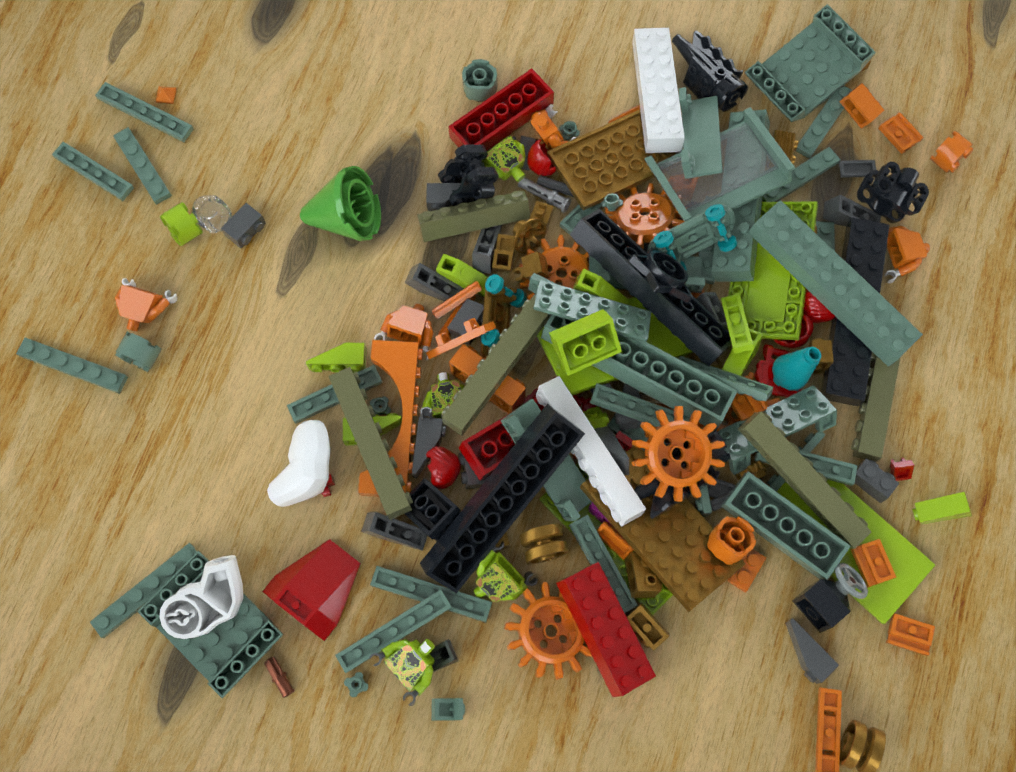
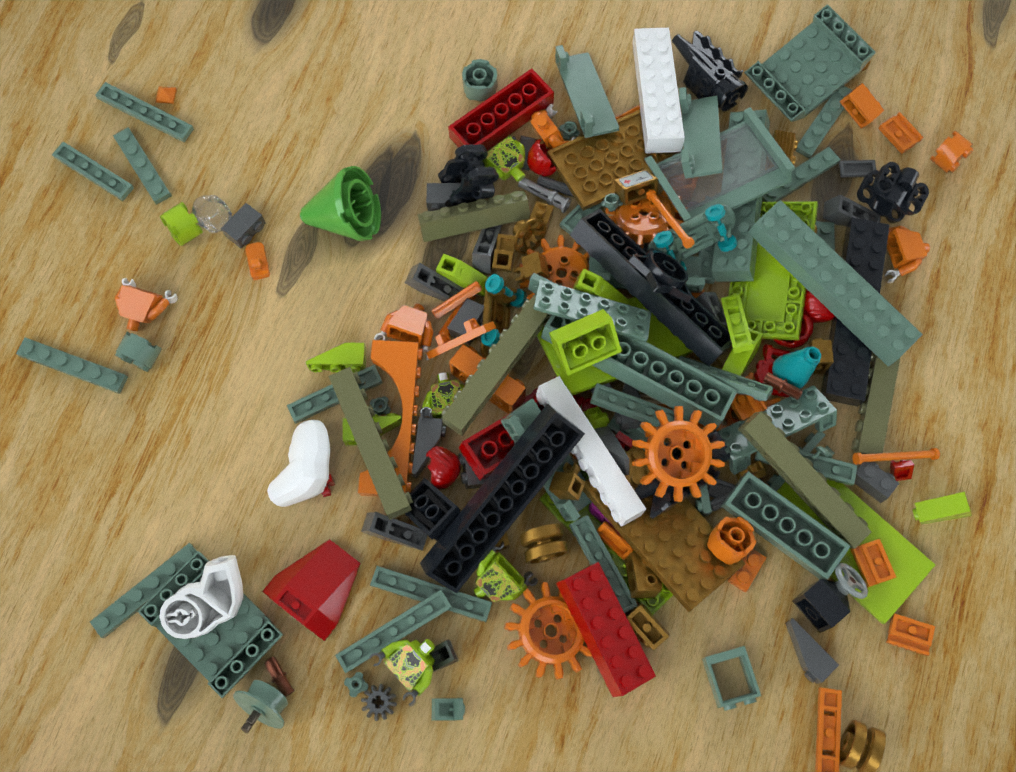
none -> sand green piece [233,680,288,733]
none -> orange piece [245,242,270,280]
none -> dark grey gear [361,684,397,721]
none -> pearl gold brick [549,462,585,500]
none -> sand green bracket [555,45,619,138]
none -> pearl gold brick [614,169,659,206]
none -> orange bar [645,189,695,249]
none -> sand green window [702,646,761,711]
none -> copper axle [763,372,803,399]
none -> sand green piece [811,446,835,461]
none -> orange bar [852,448,940,465]

